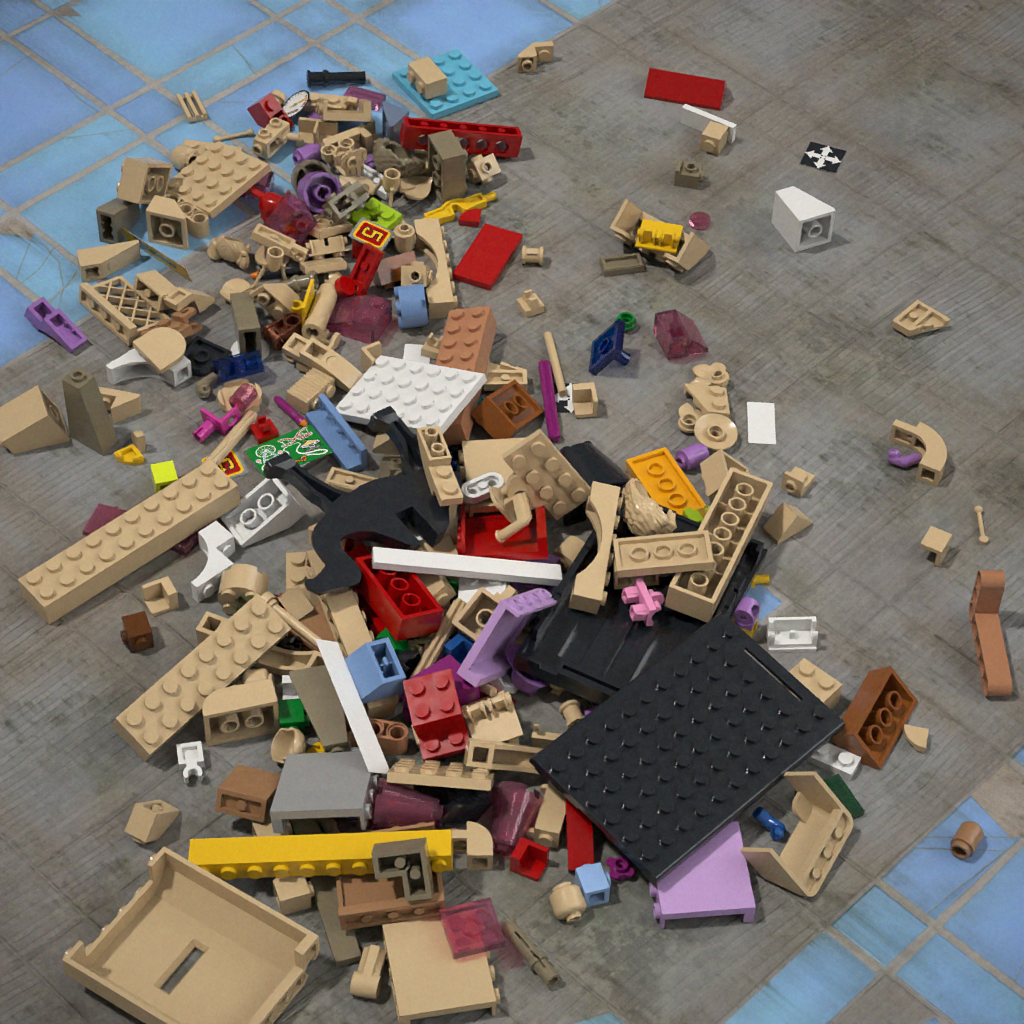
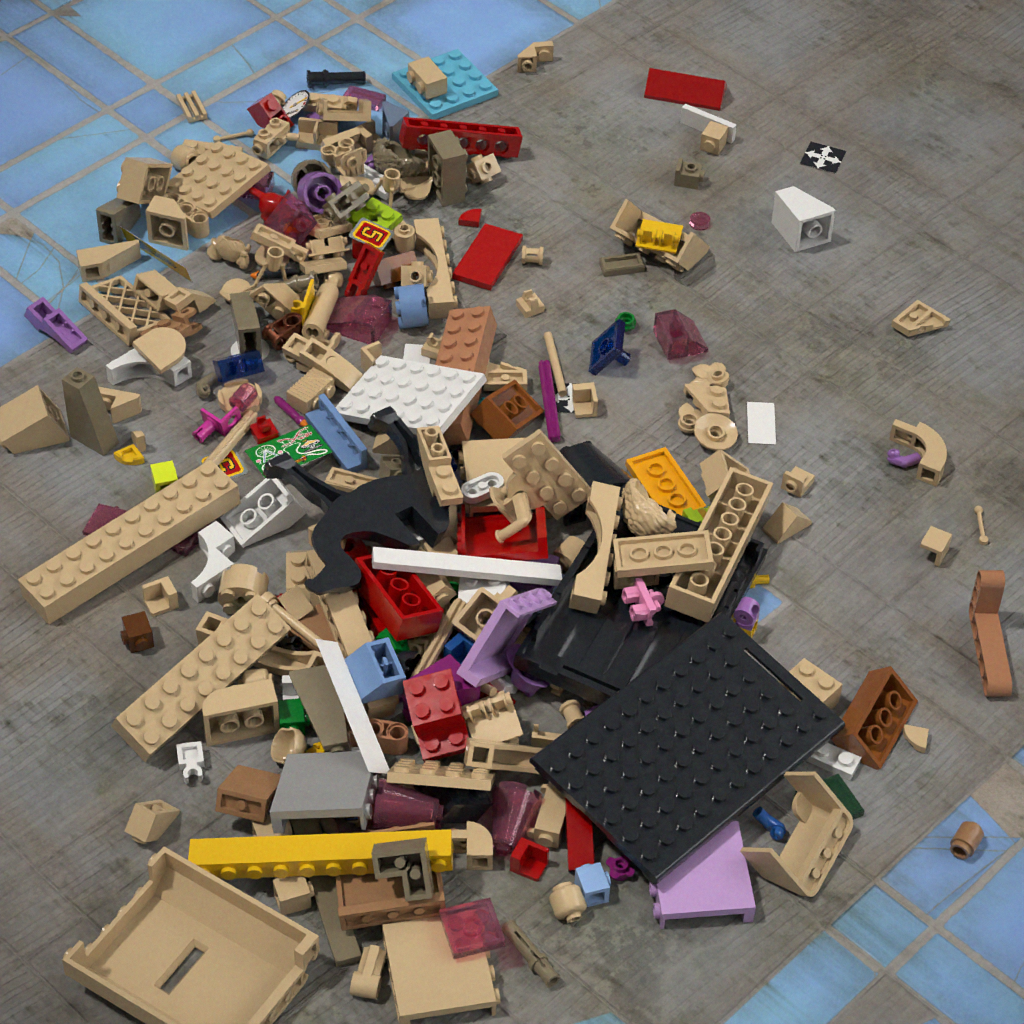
black tile [184,336,233,377] -> none
medium lavender brick [292,143,321,166] -> none
red tile [335,276,355,298] -> none
yellow piece [422,191,497,224] -> none
medium lavender brick [675,443,709,471] -> none
white hinge [766,616,818,653] -> none

